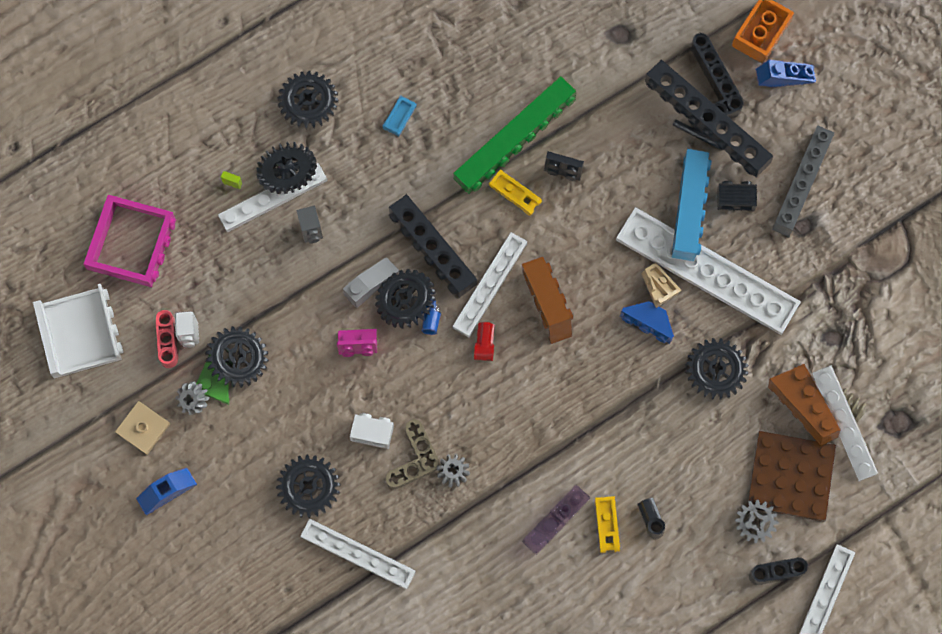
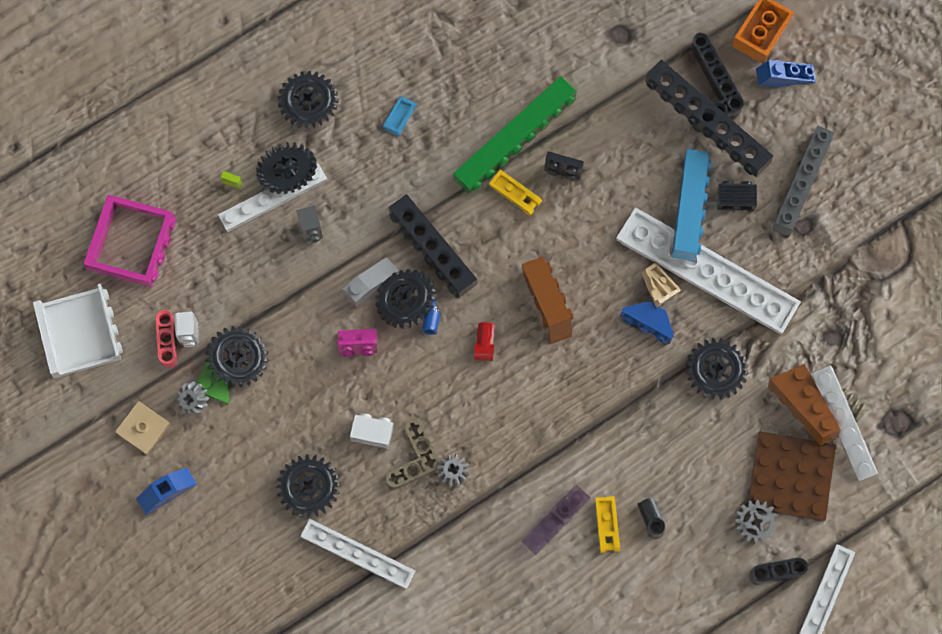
white plate [453,232,527,338] -> none
black bar [672,119,722,151] -> none

